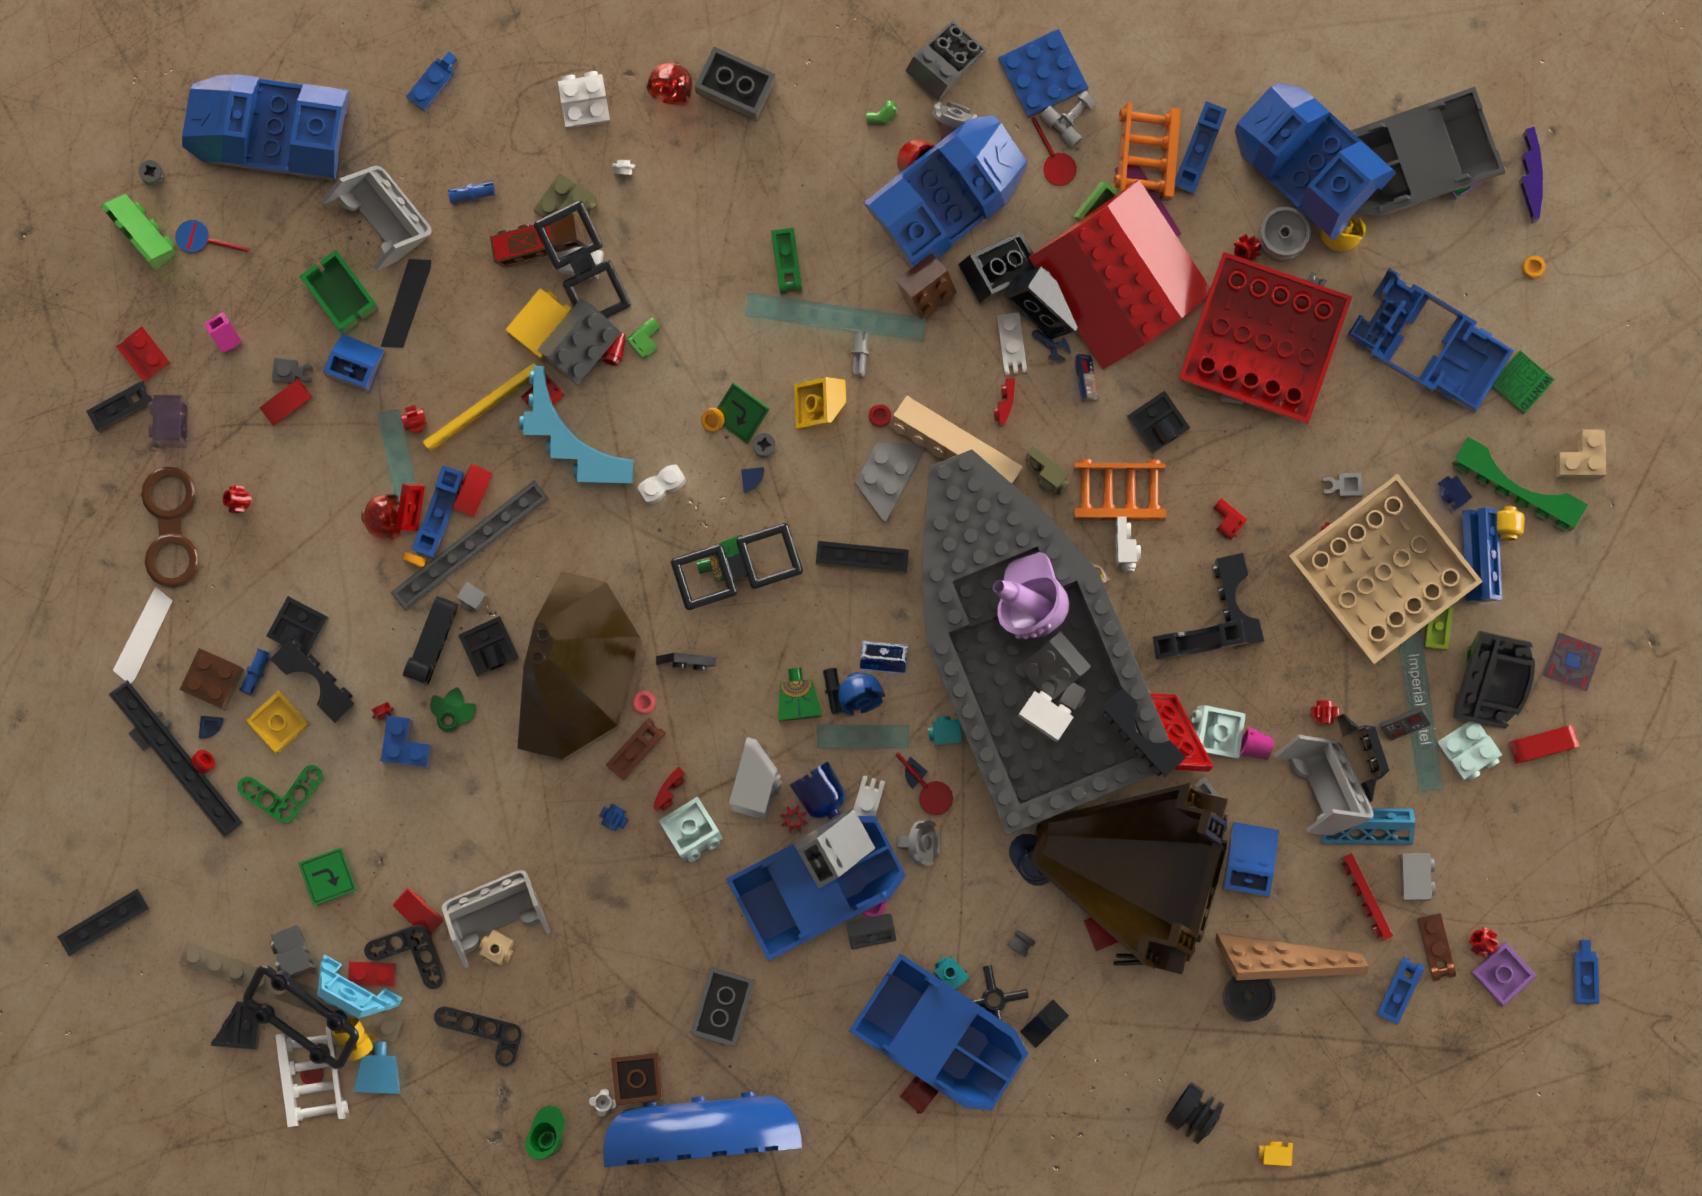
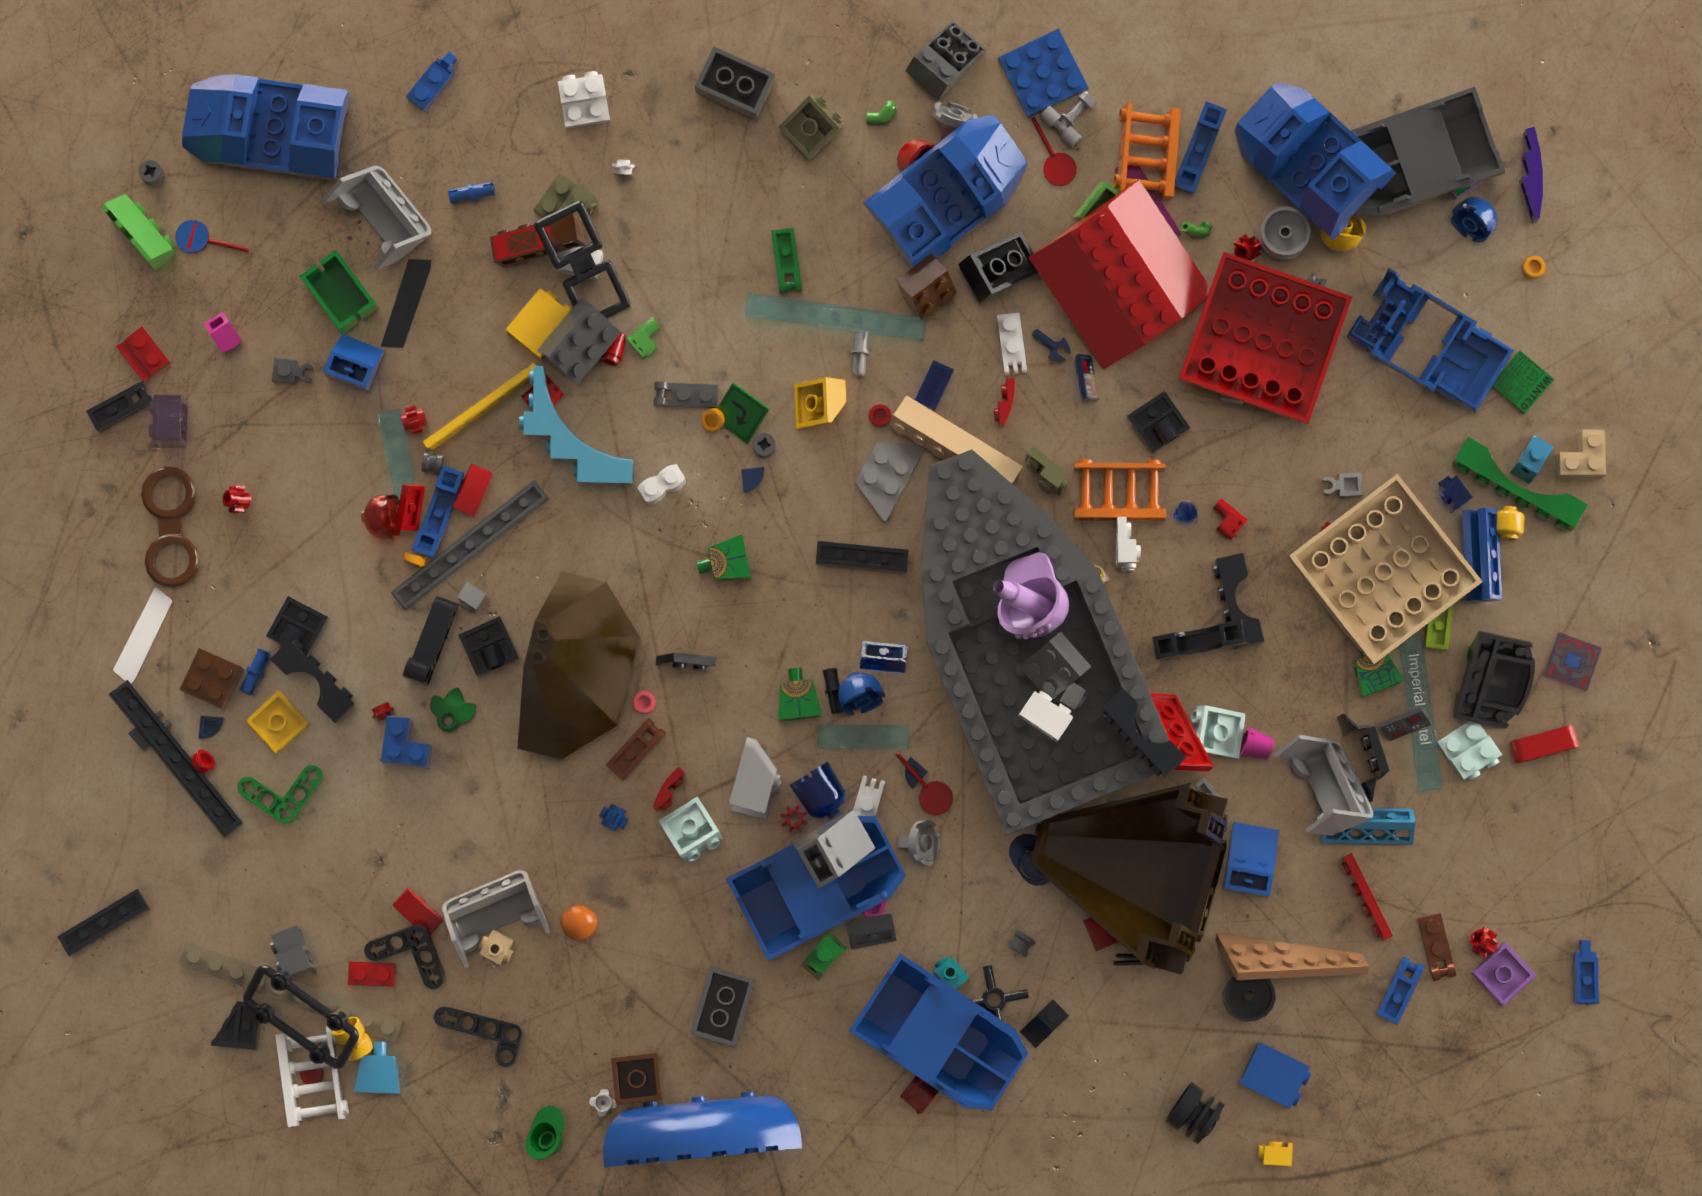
red slope [260,379,312,426] -> none
green piece [298,847,357,906] -> none
medium azure wing [318,955,403,1019] -> none
clear red cylinder [646,62,693,105] -> none
black bar [671,523,803,610] -> none
teal brick [928,716,962,746] -> none
black slope [1004,267,1078,339] -> none
red gear [1311,700,1339,725] -> none
light grey brick [1400,853,1435,901] -> none
none -> dark grey wheel [421,450,444,475]
none -> orange hair [560,905,597,941]
none -> dark grey plate [653,382,718,408]
none -> olive plate [779,95,844,159]
none -> green torso [801,933,847,981]
none -> clear blue plate [915,360,954,411]
none -> clear blue plate [1173,500,1198,523]
none -> bright green arm [1180,221,1212,237]
none -> blue brick [1238,1042,1311,1109]
none -> green torso [1353,650,1404,698]
none -> blue cylinder [1451,197,1498,242]
none -> dark azure torso [1510,435,1553,484]

